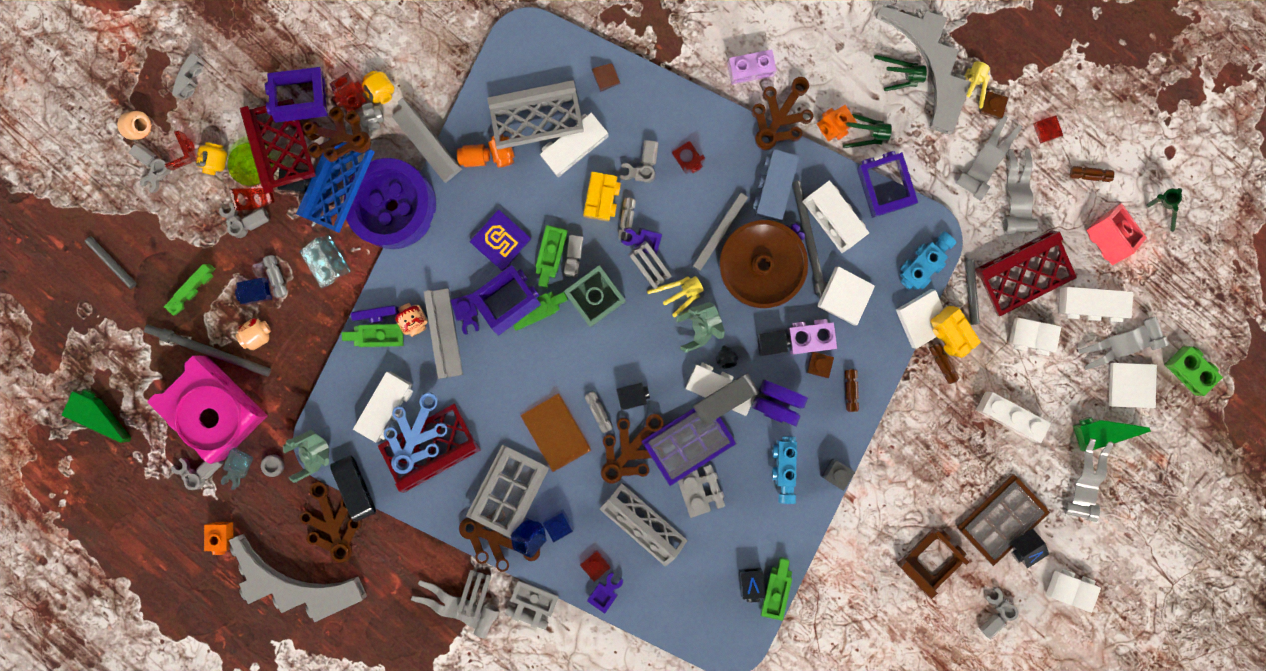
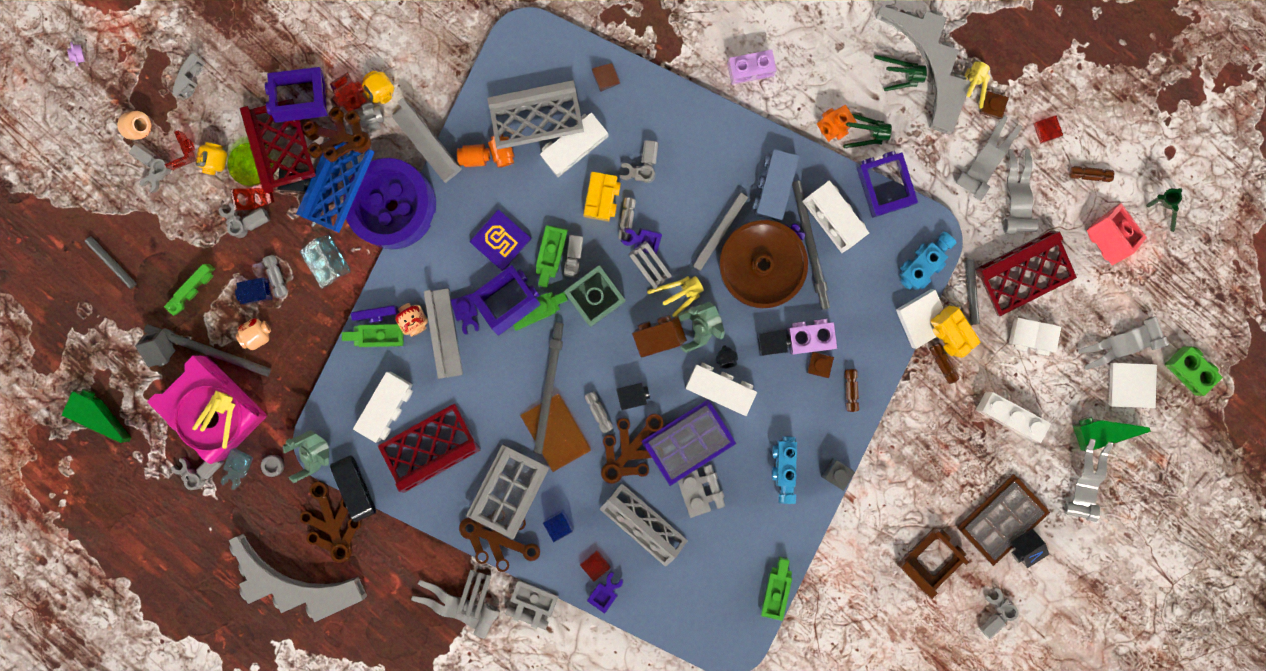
orange brick [204,522,233,555] -> none
medium blue plant [384,392,447,474] -> none
clear blue brick [510,518,547,558] -> none
clear red bracket [672,141,705,174] -> none
dark grey beam [693,373,759,425] -> none
black brick [739,568,765,603] -> none
reddish brown plant [751,77,814,150] -> none
dark purple wheel [751,379,808,427] -> none
white tile [818,267,875,325] -> none
white brick [1046,569,1101,613] -> none
white brick [1058,287,1133,323] -> none
none -> lavender plate [67,42,85,67]
none -> dark grey brick [135,329,175,367]
none -> light yellow plant [192,391,236,449]
none -> dark grey bar [534,322,564,454]
none -> reddish brown brick [632,315,687,358]

